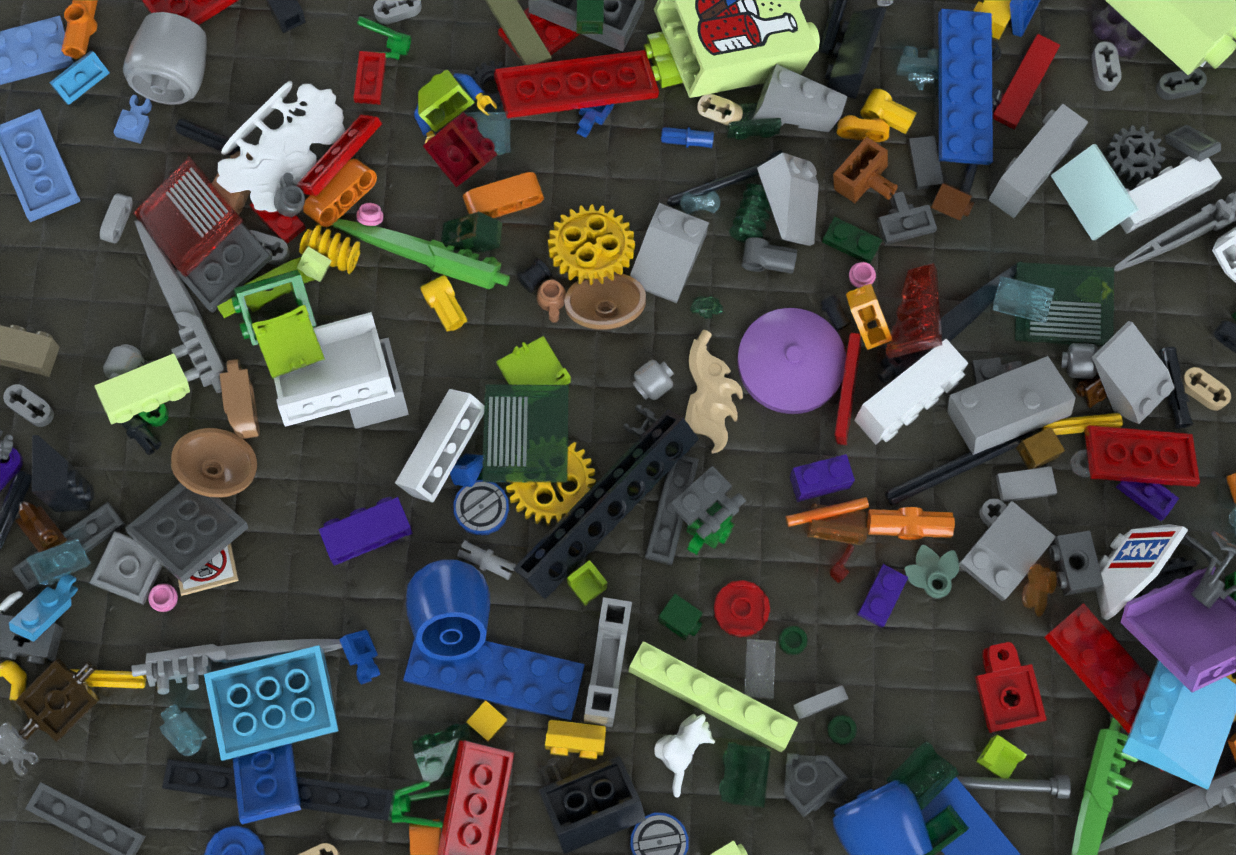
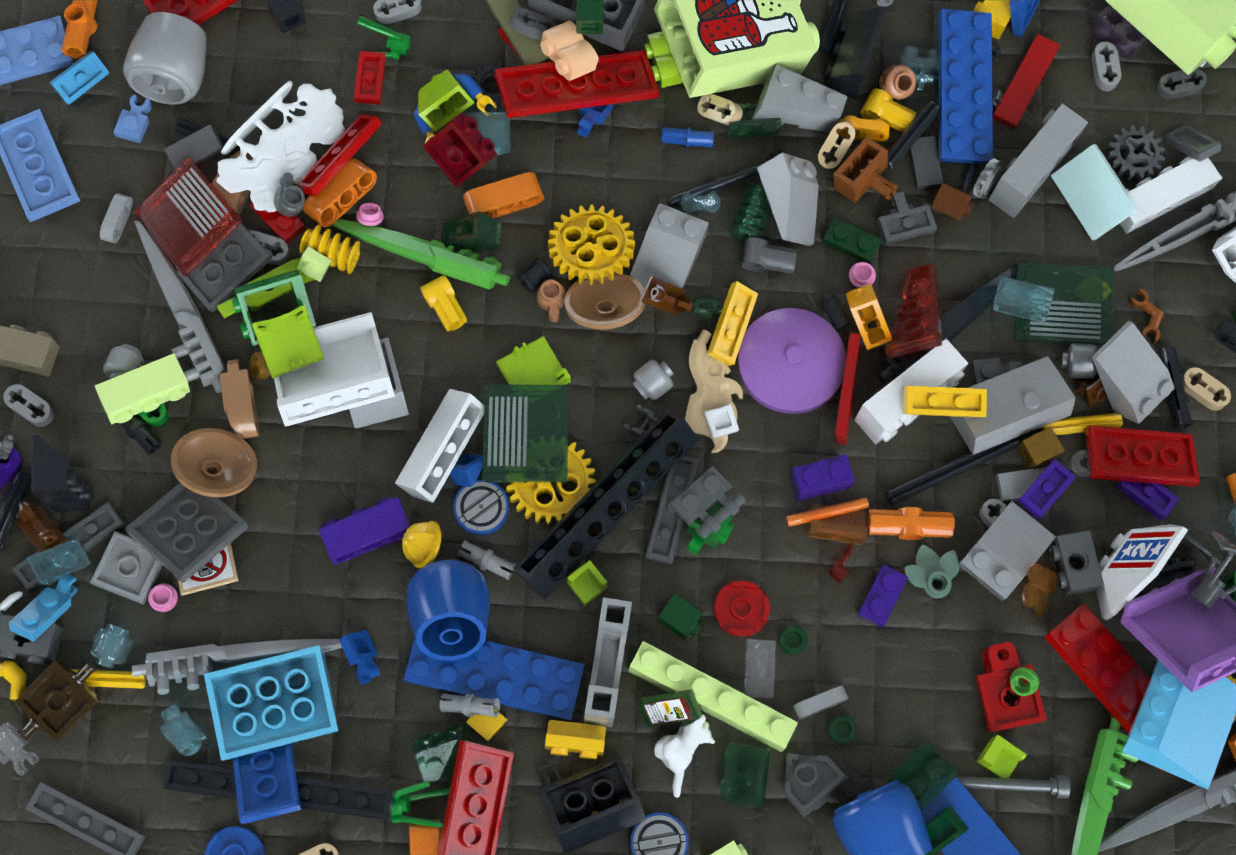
none -> clear light blue head [90,624,134,669]
none -> dark grey tile [165,124,224,174]
none -> pearl gold tile [249,352,270,380]
none -> yellow piece [402,521,445,569]
none -> light grey pin [439,693,500,717]
none -> dark grey beam [509,8,558,41]
none -> light nougat brick [540,21,599,81]
none -> tile [637,689,702,727]
none -> reddish brown hinge [640,276,693,316]
none -> white tile [704,404,739,439]
none -> yellow plate [707,281,758,366]
none -> tan beam [818,120,856,169]
none -> nougat head [878,64,916,99]
none -> black axle [888,101,940,169]
none -> yellow plate [903,386,987,418]
none -> light grey gear [973,158,1002,198]
none -> bright green plate [1010,667,1039,696]
none -> dark purple plate [1018,459,1076,519]
none -> dark orange arm [1129,289,1164,345]

